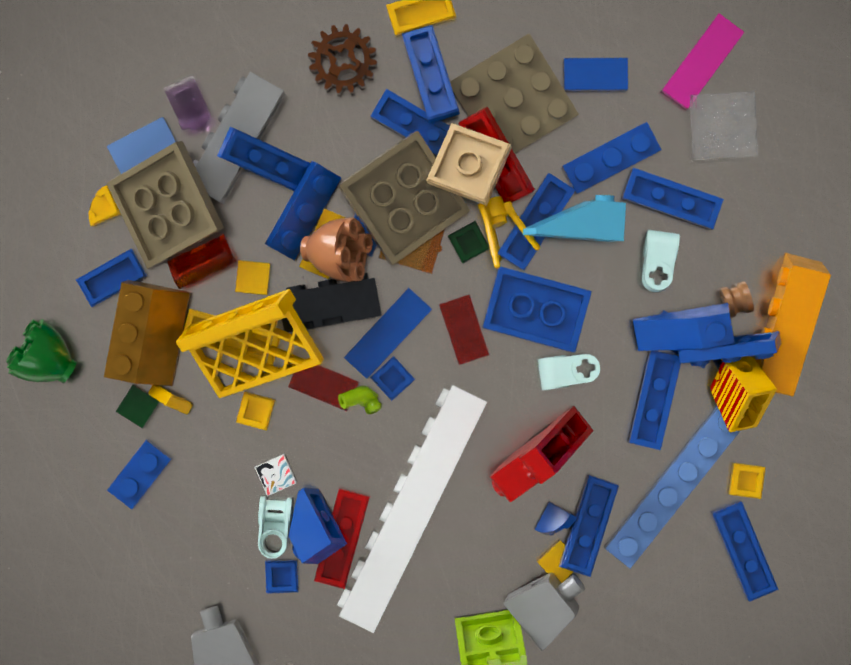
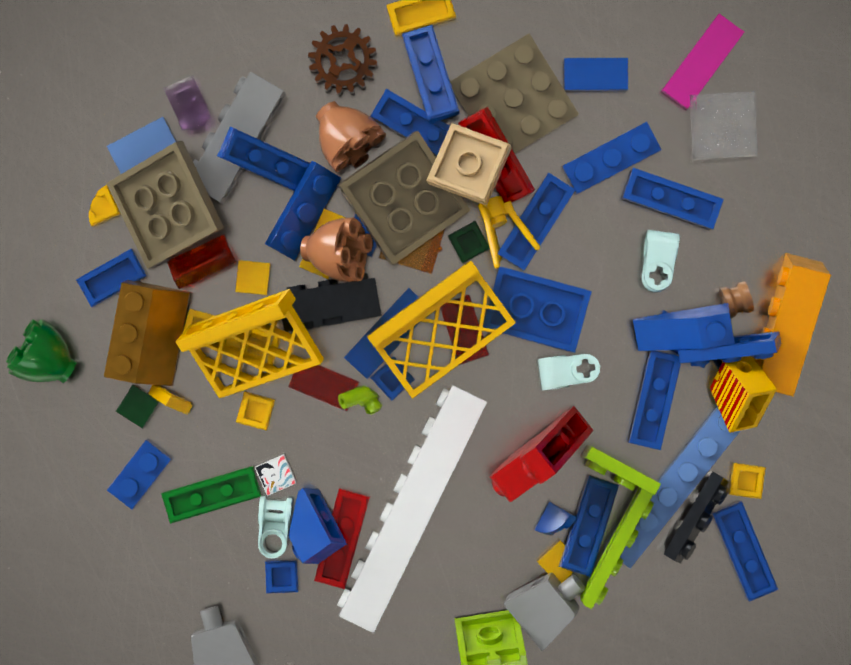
medium azure slope [523,195,626,242] -> none
none -> green tile [161,465,263,524]
none -> nougat piece [316,101,386,172]
none -> yellow fence [367,261,516,399]
none -> lime bracket [580,445,661,609]
none -> black plate [664,471,729,564]

